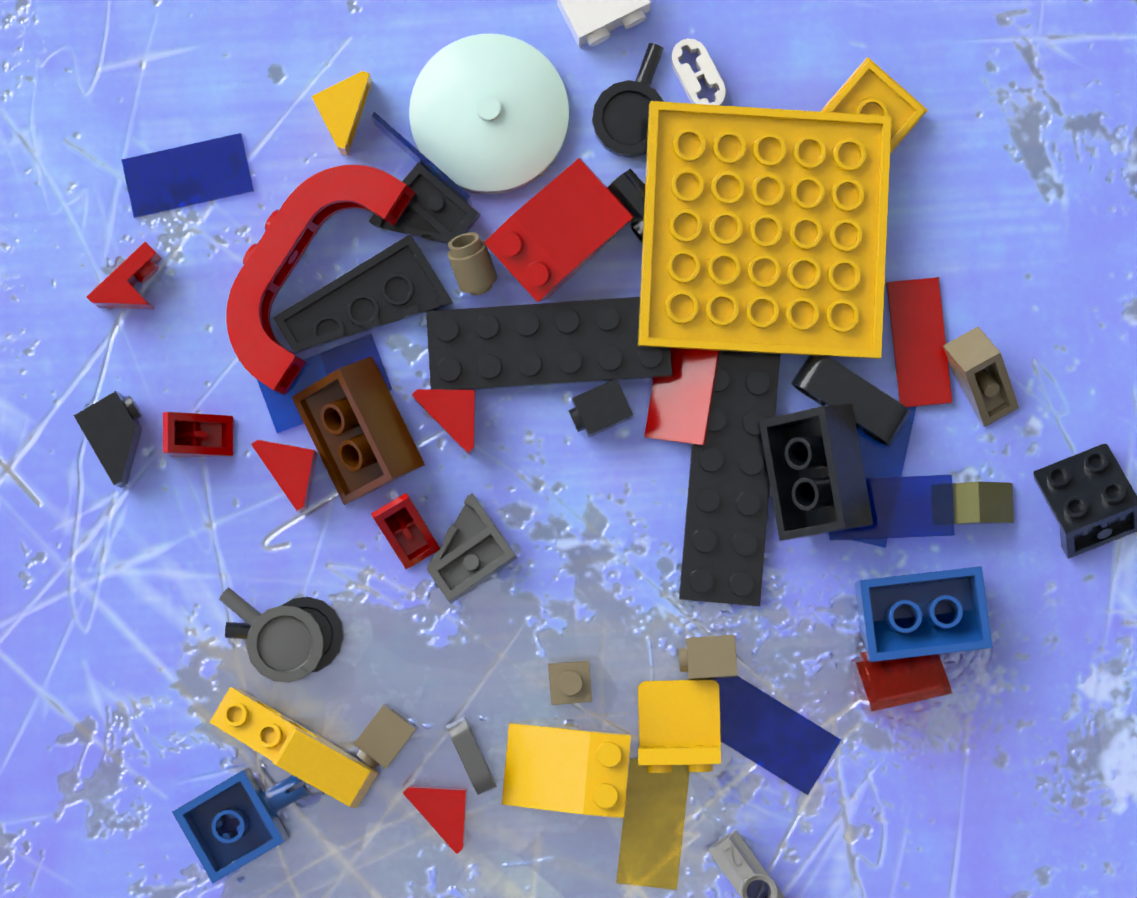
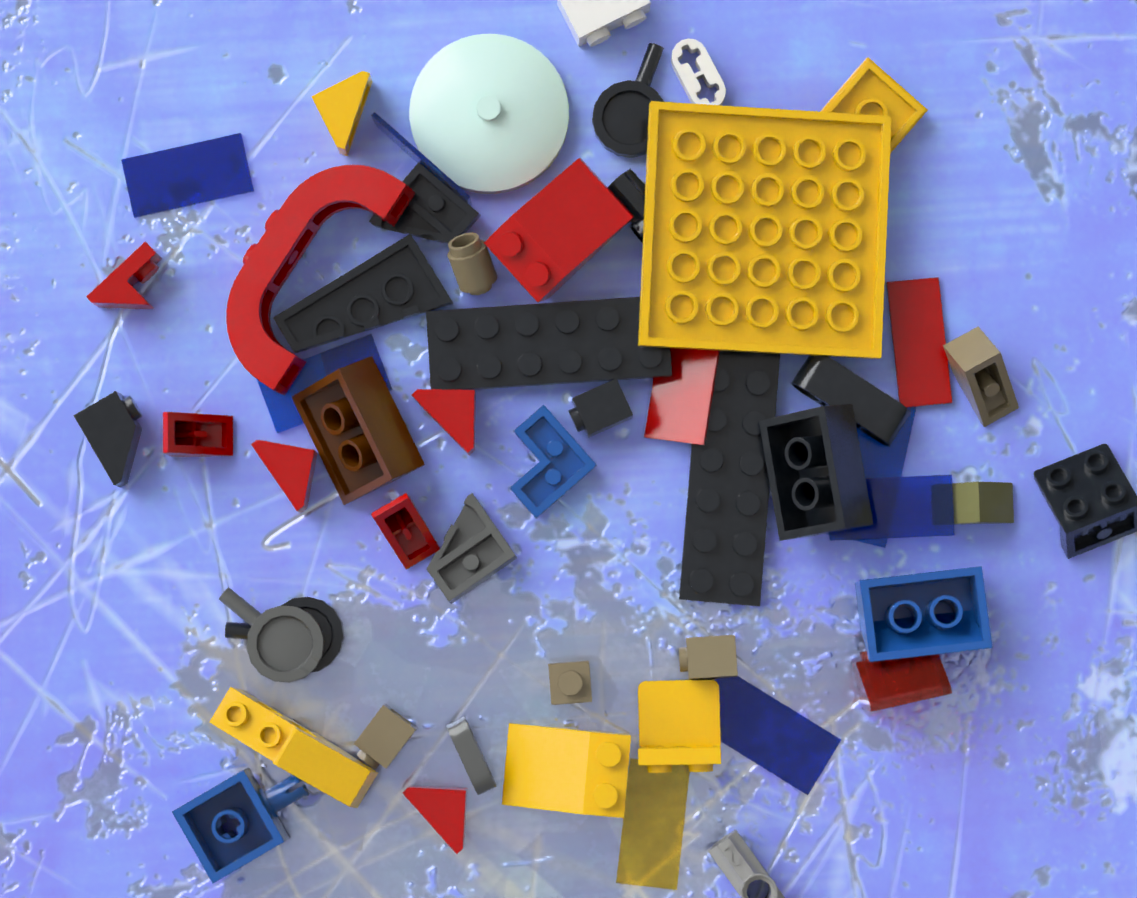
none -> blue plate [510,405,597,519]

